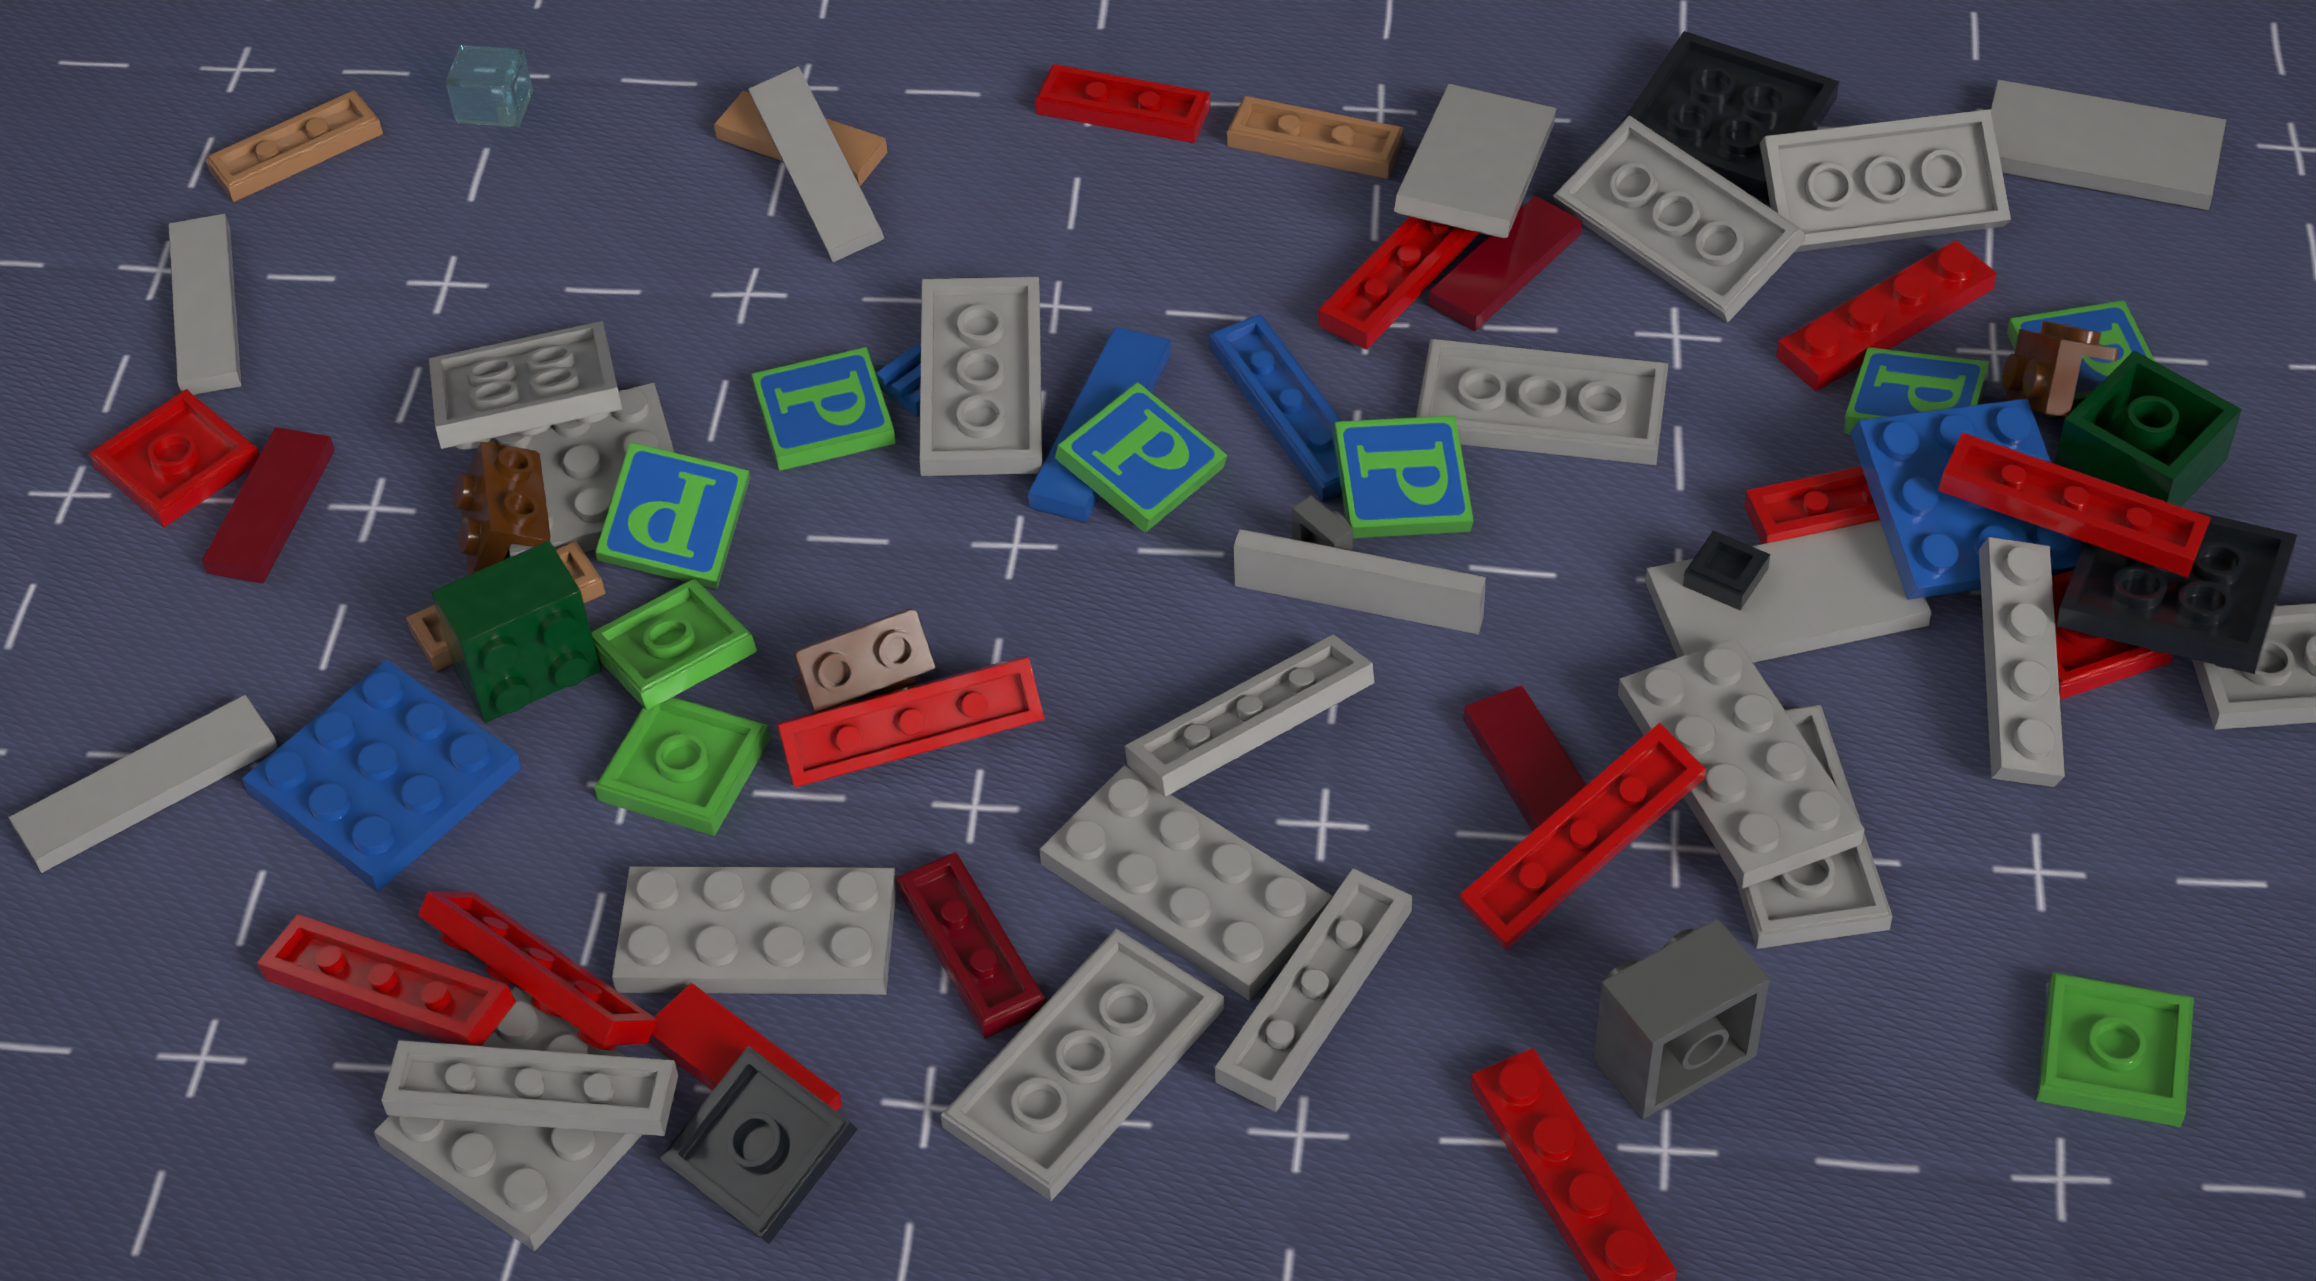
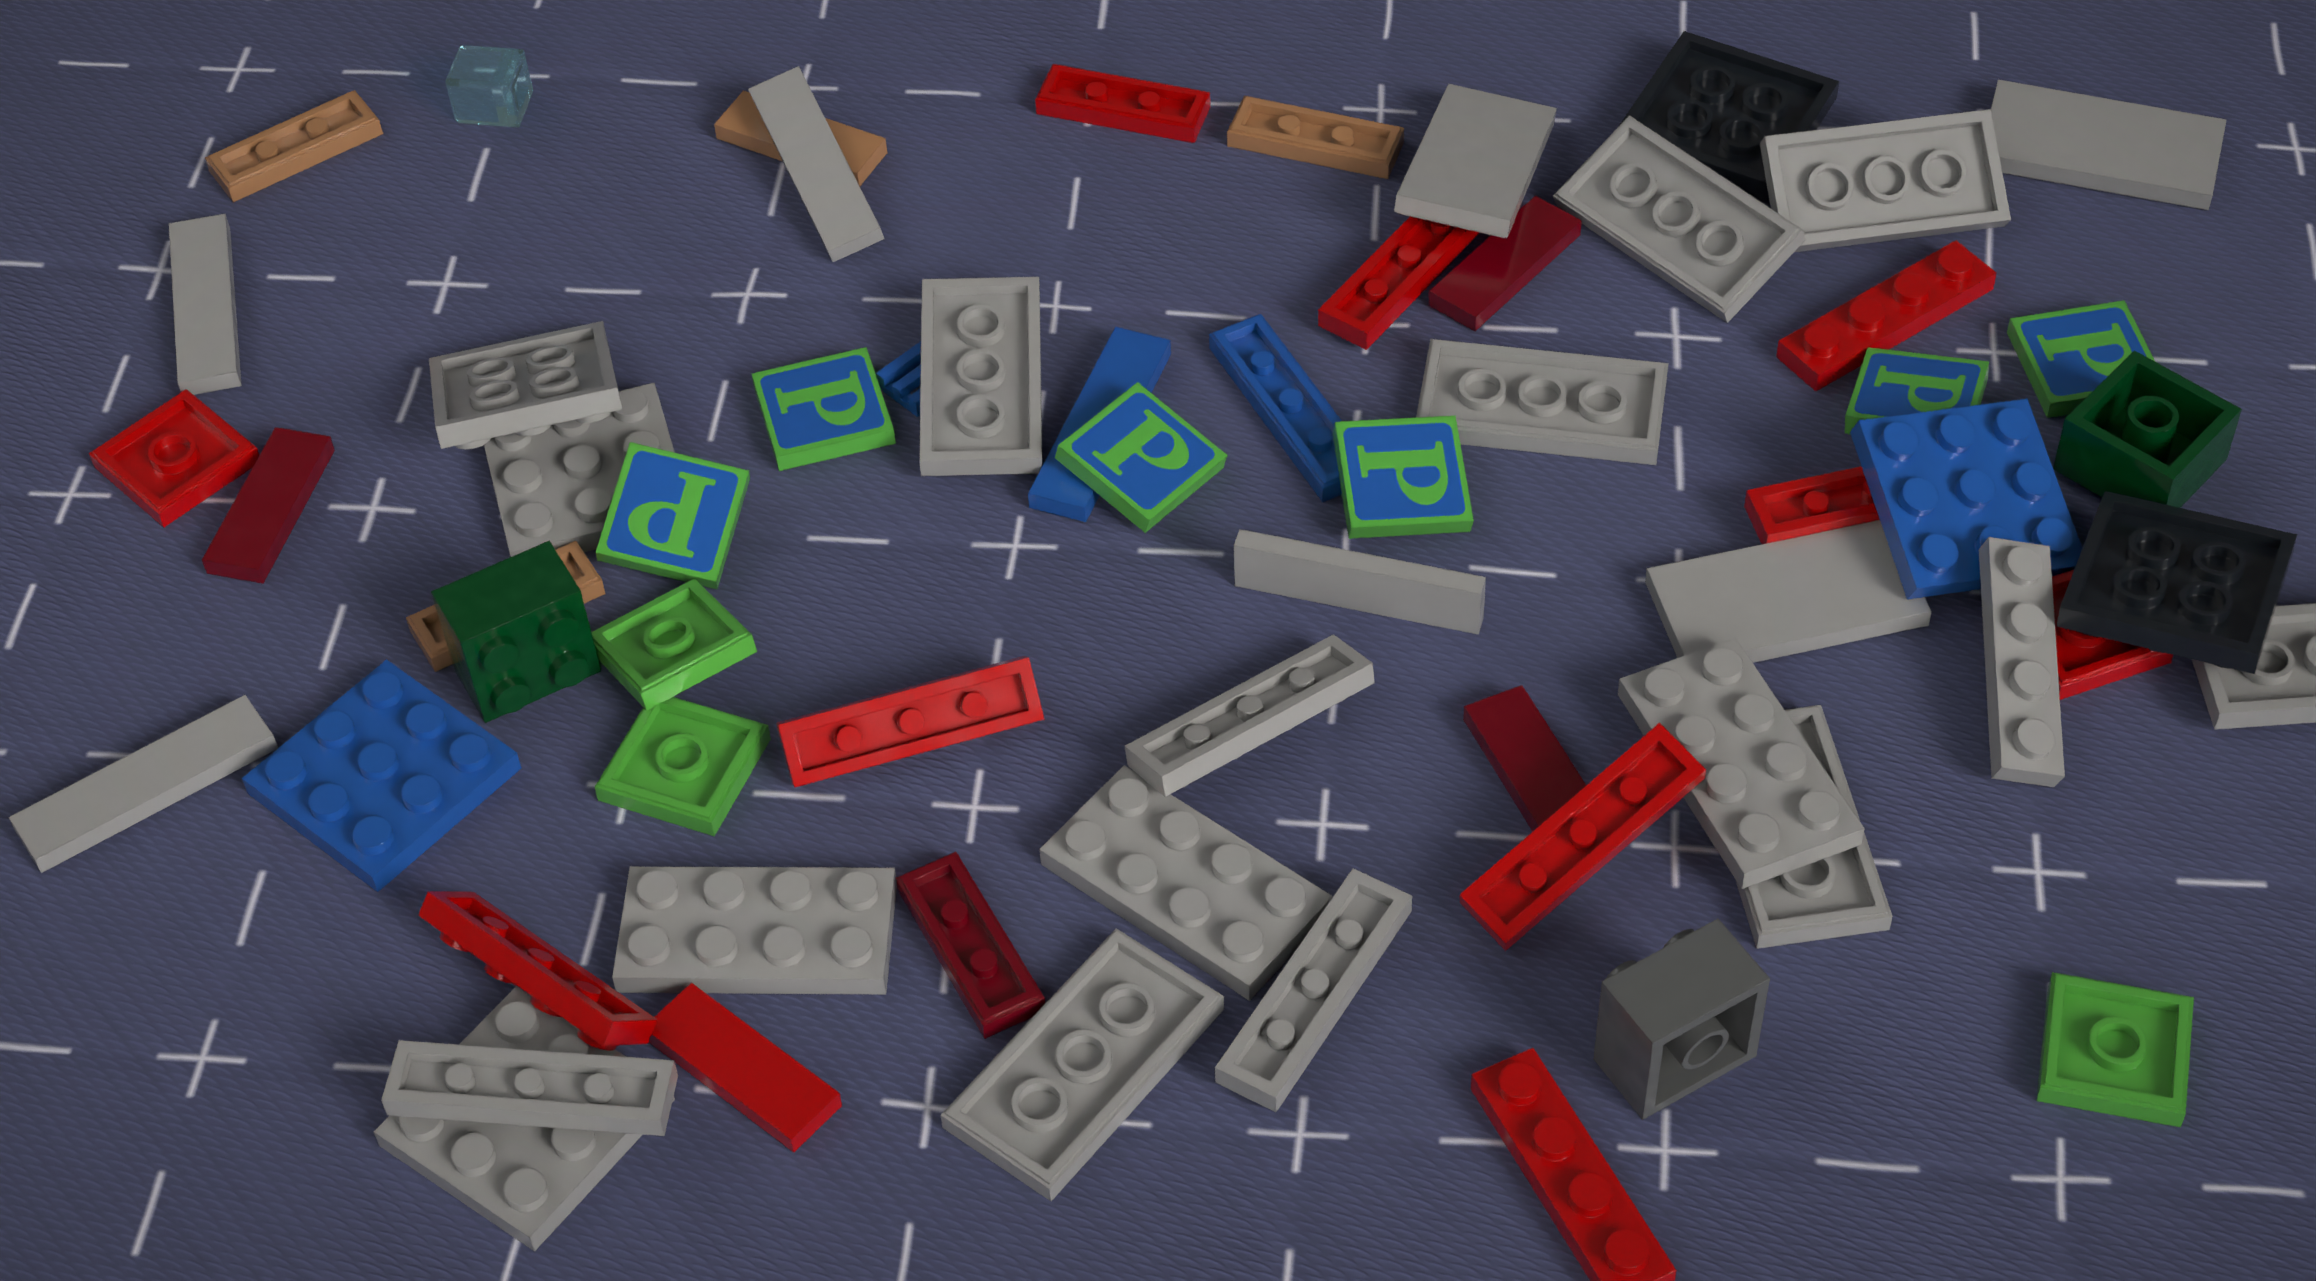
red plate [257,914,516,1046] -> none
reddish brown bracket [453,442,551,575] -> none
black tile [660,1046,858,1244] -> none
bracket [793,608,935,713] -> none
dark grey plate [1292,495,1353,551] -> none
black tile [1683,530,1771,610] -> none
red plate [1938,432,2211,578] -> none
reddish brown bracket [2002,321,2119,417] -> none

